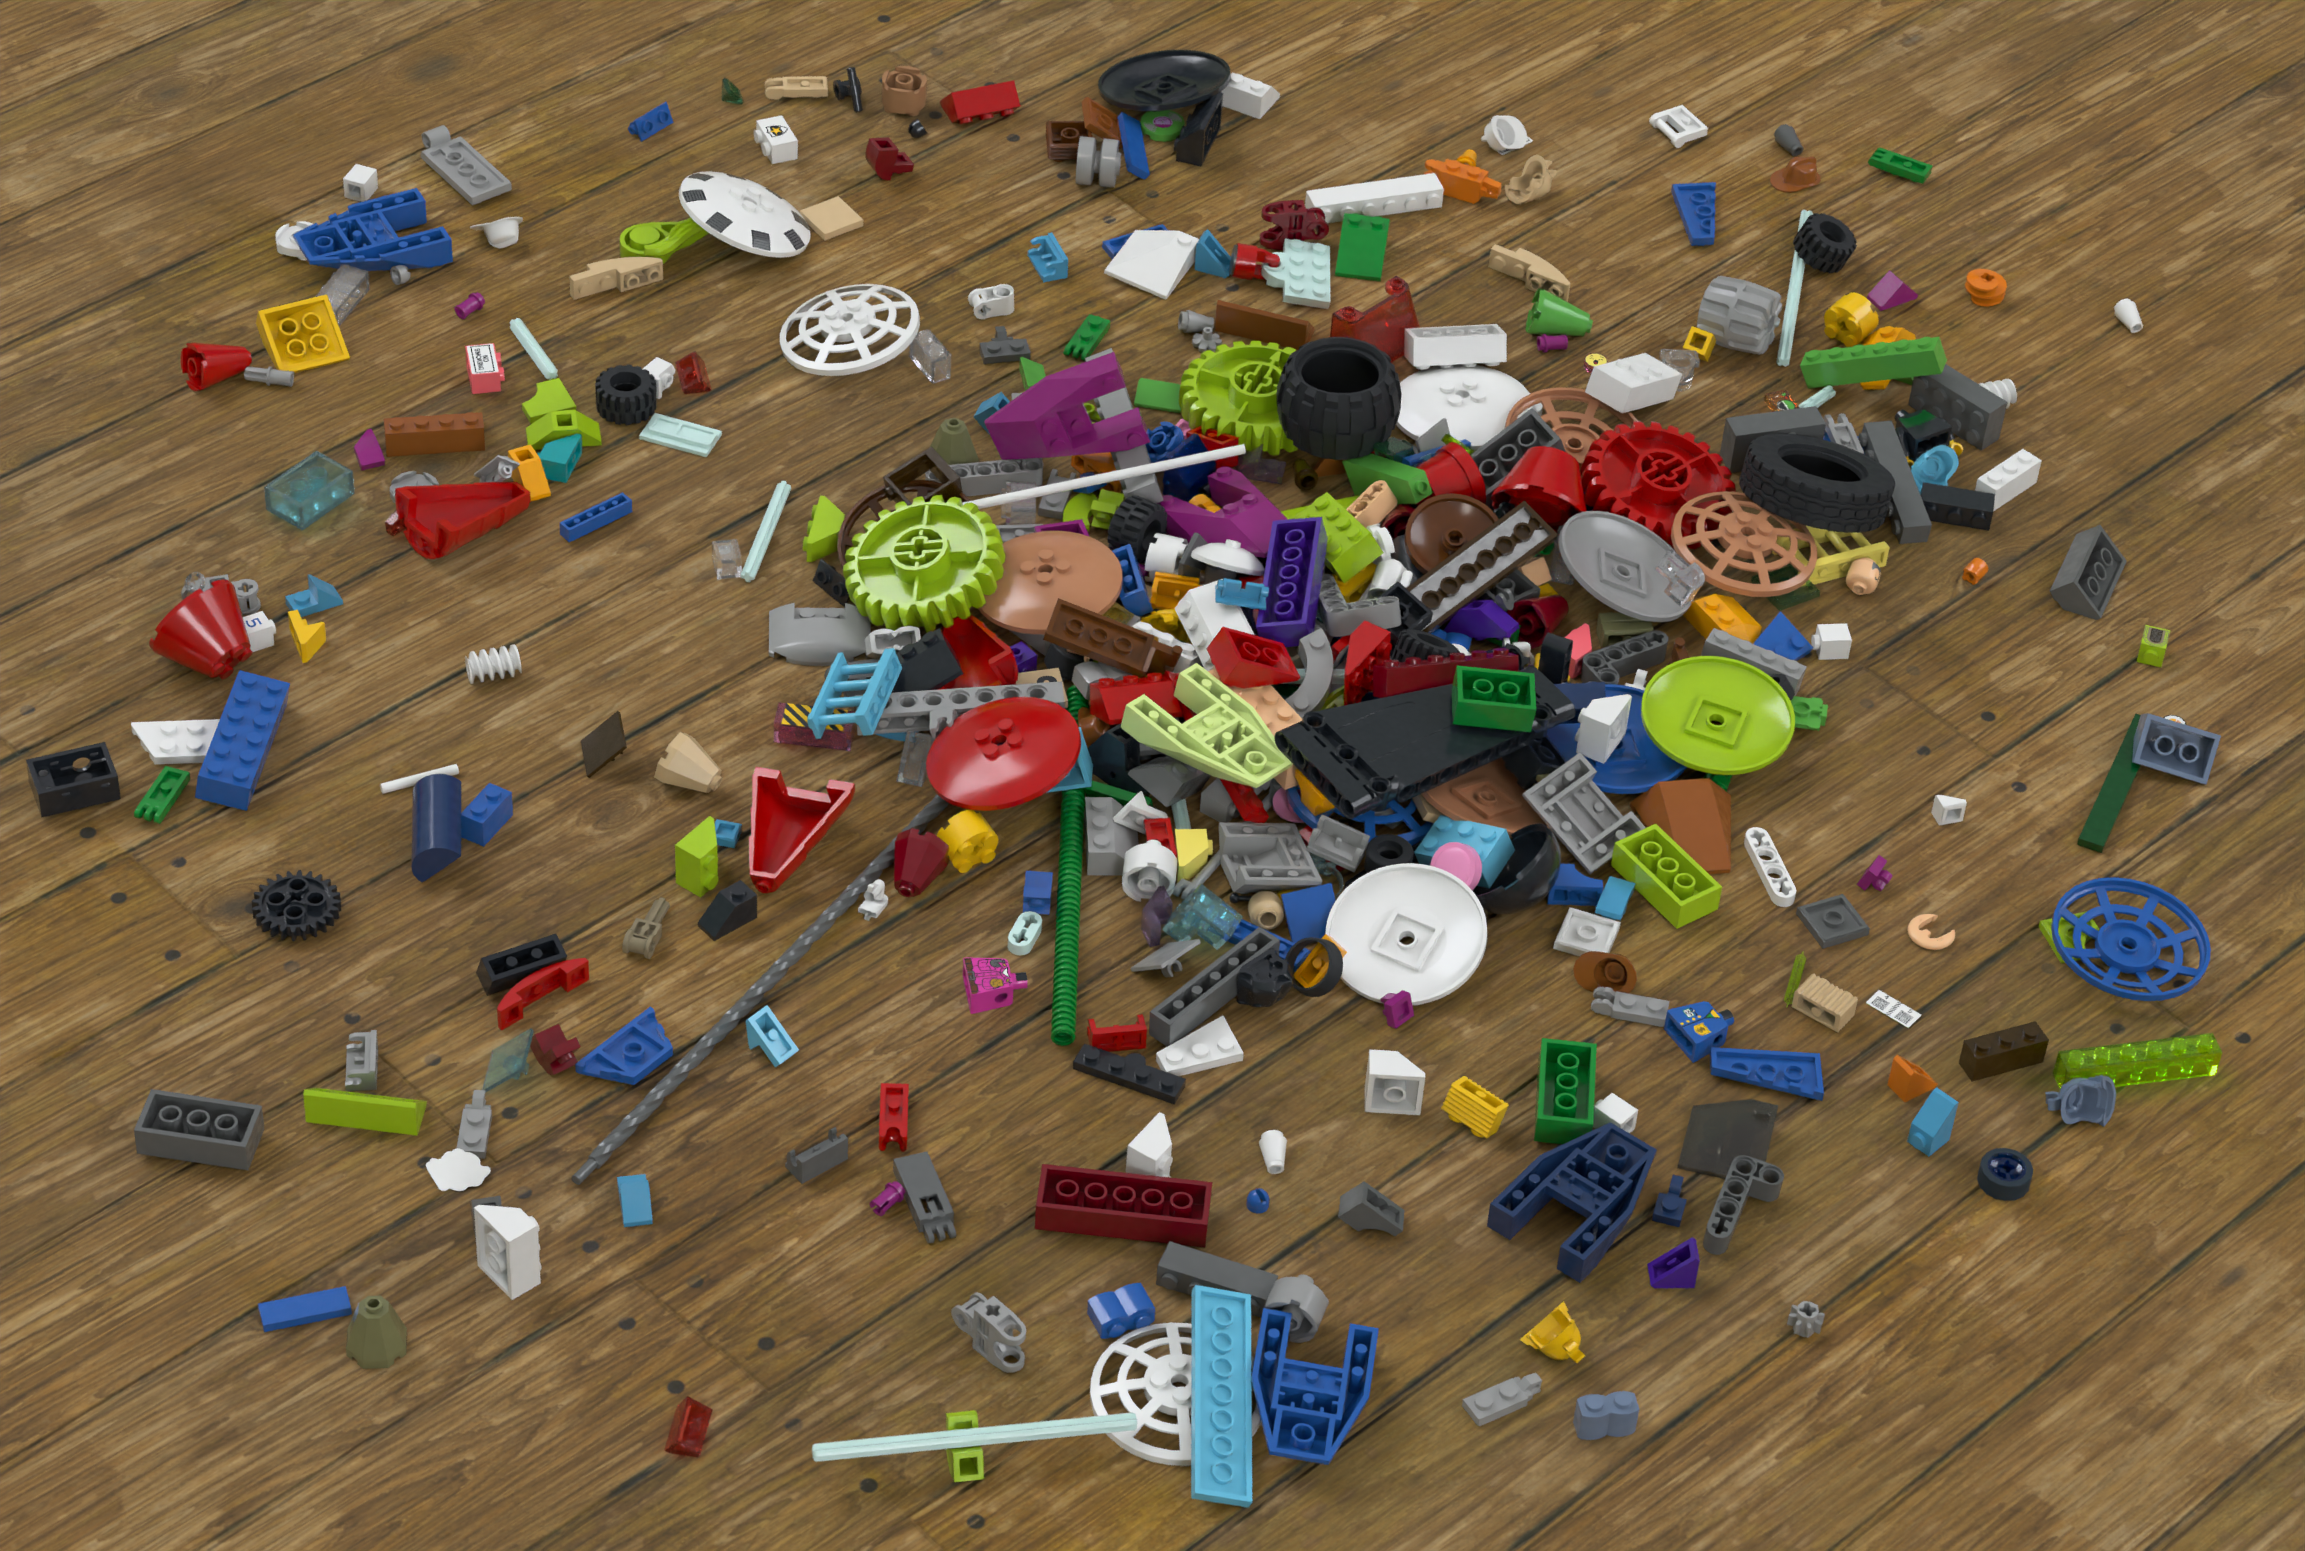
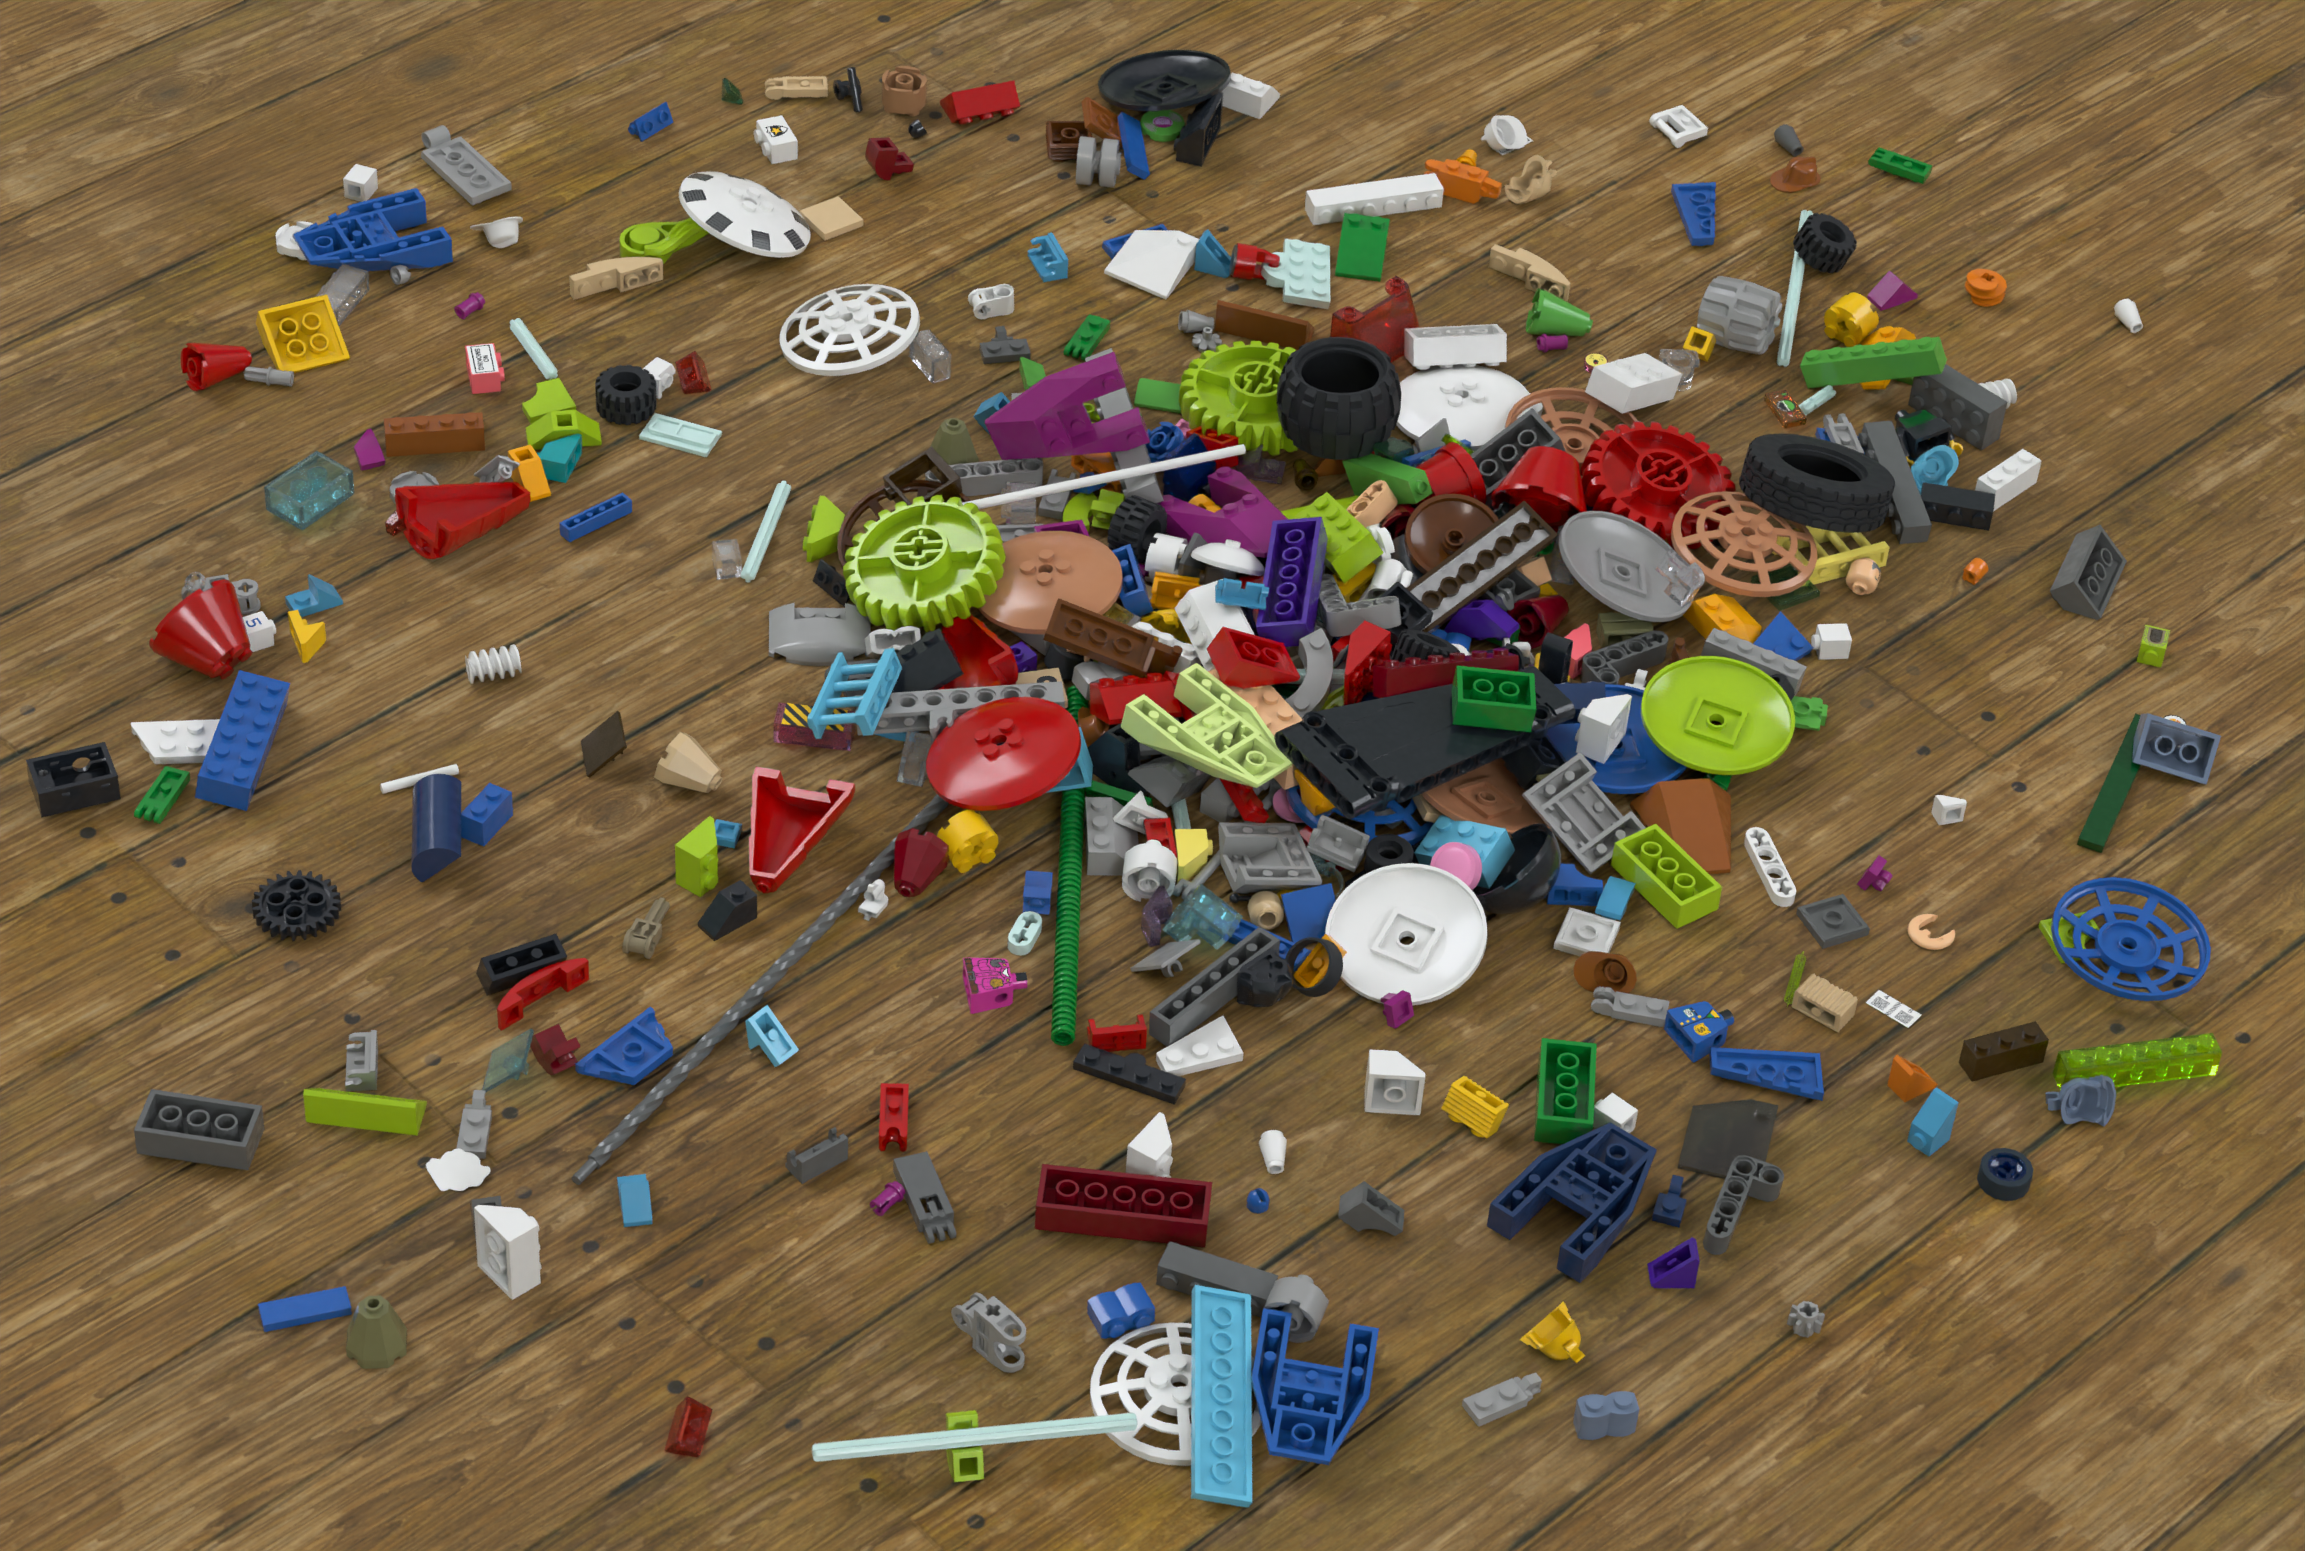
dark red piece [1259,200,1329,250] -> none
dark grey brick [1720,406,1826,473] -> none

